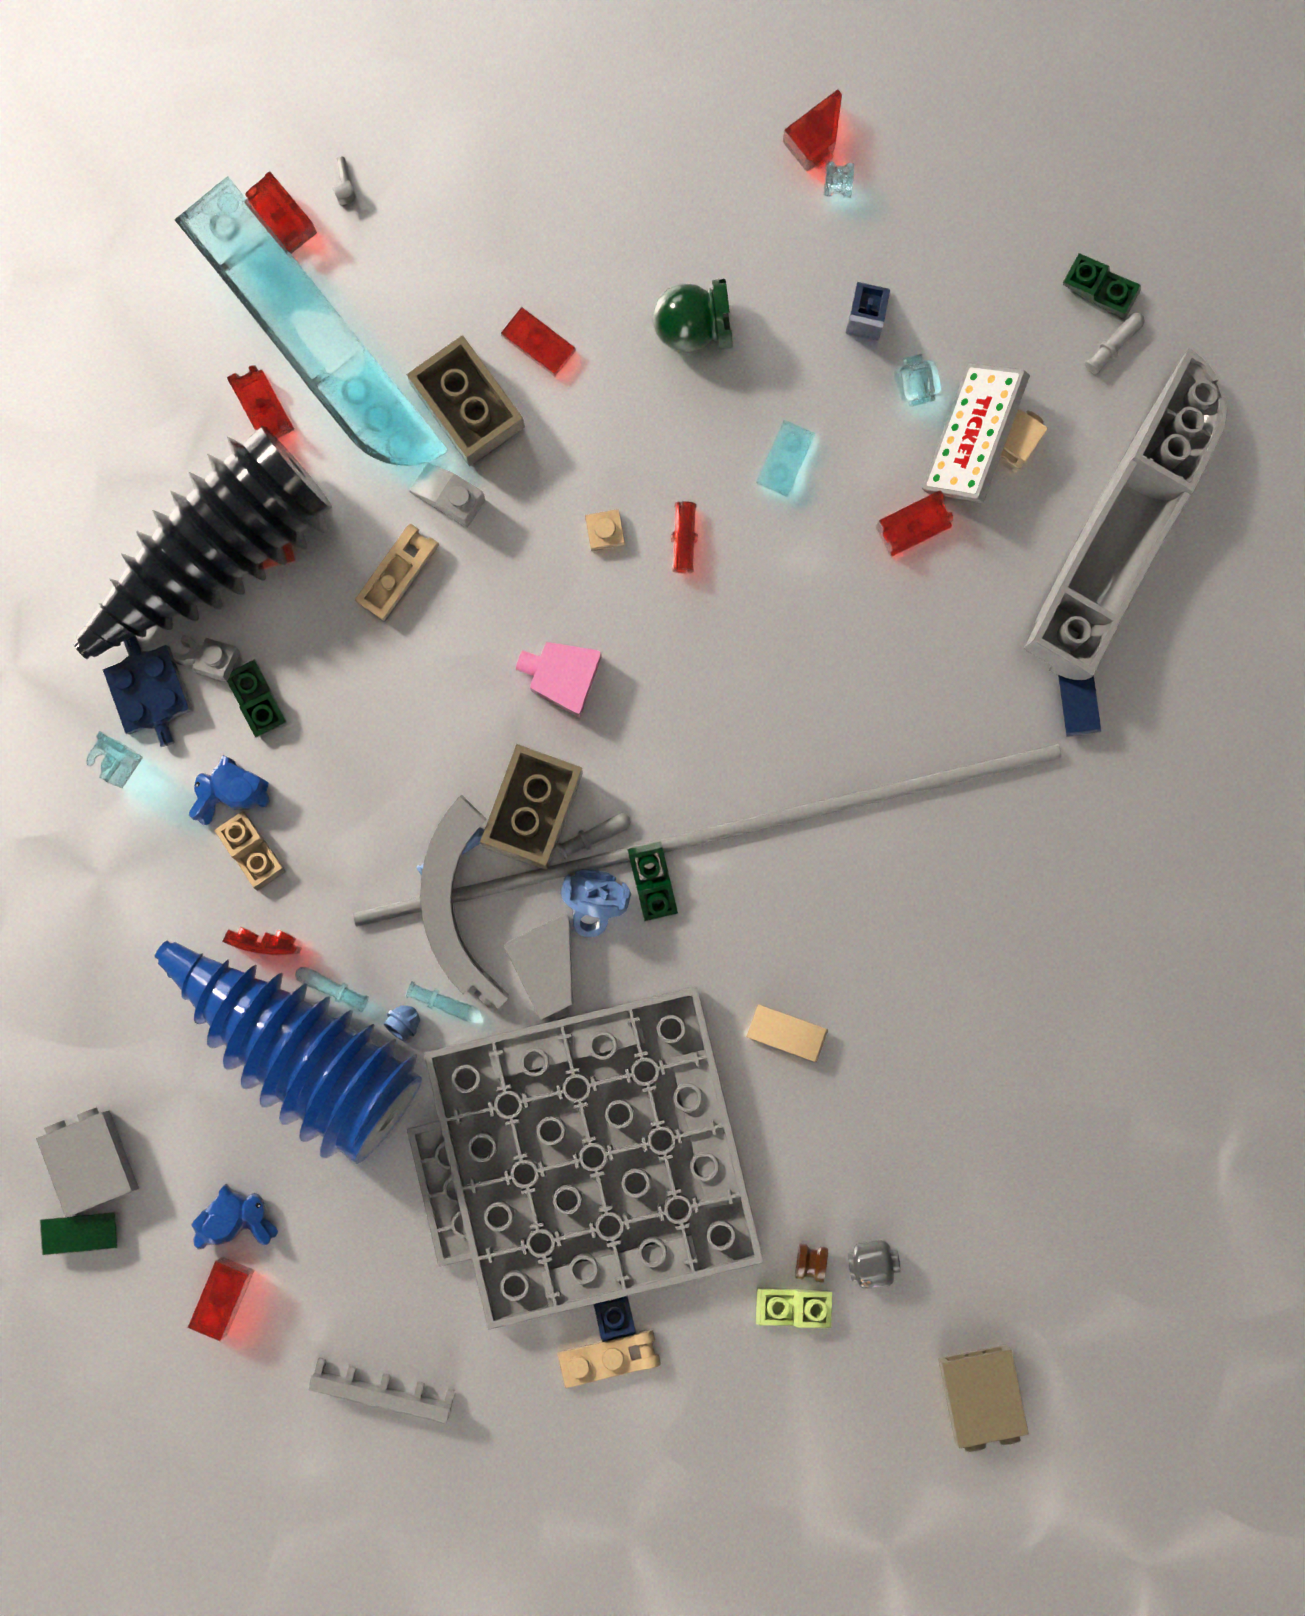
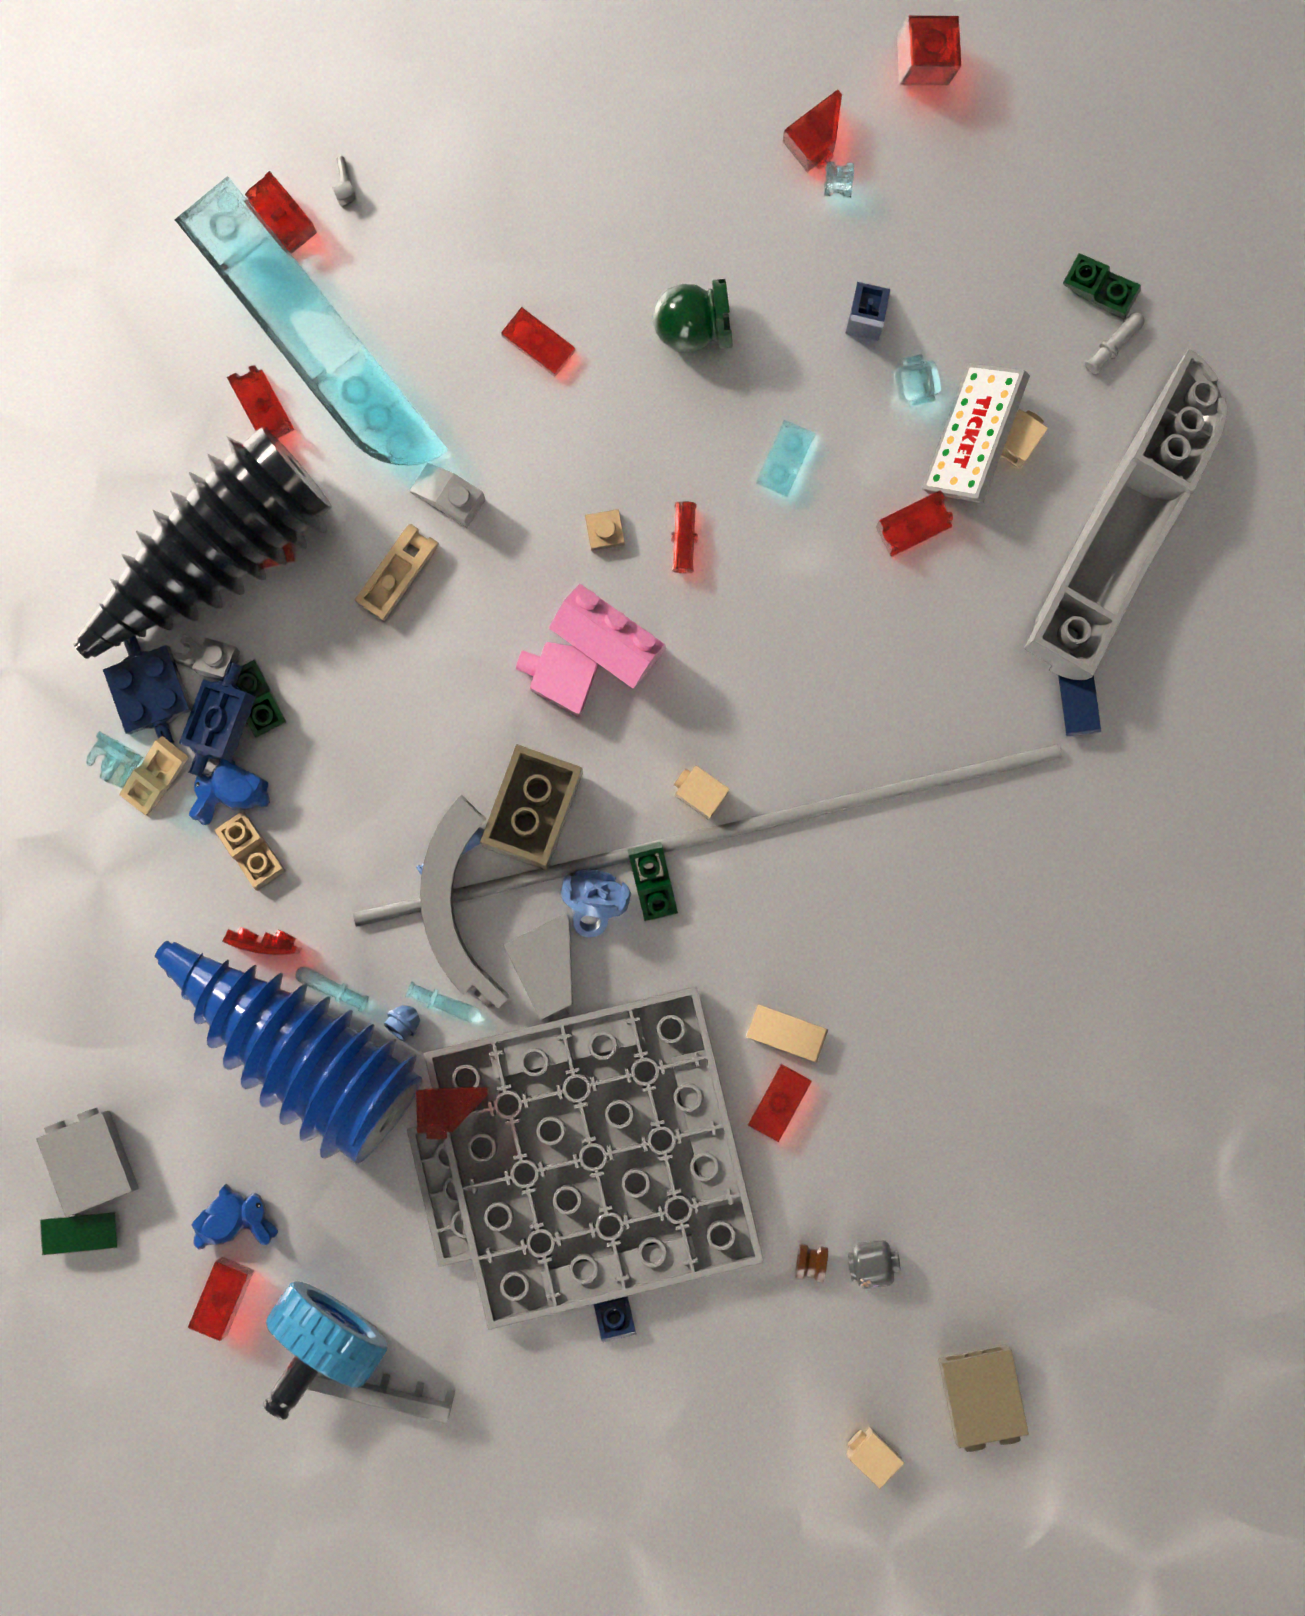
dark tan brick [406,335,525,467] -> none
light grey piece [557,813,631,859] -> none
tan plate [557,1330,661,1388] -> none
yellowish green slope [756,1288,832,1328] -> none
none -> tan slope [119,736,189,816]
none -> dark blue plate [179,662,256,777]
none -> dark azure wheel [263,1281,388,1420]
none -> clear red slope [416,1086,490,1139]
none -> bright pink slope [549,584,666,689]
none -> tan brick [674,765,730,820]
none -> clear red plate [747,1064,812,1142]
none -> tan brick [846,1427,904,1489]
none -> clear red head [897,15,962,85]

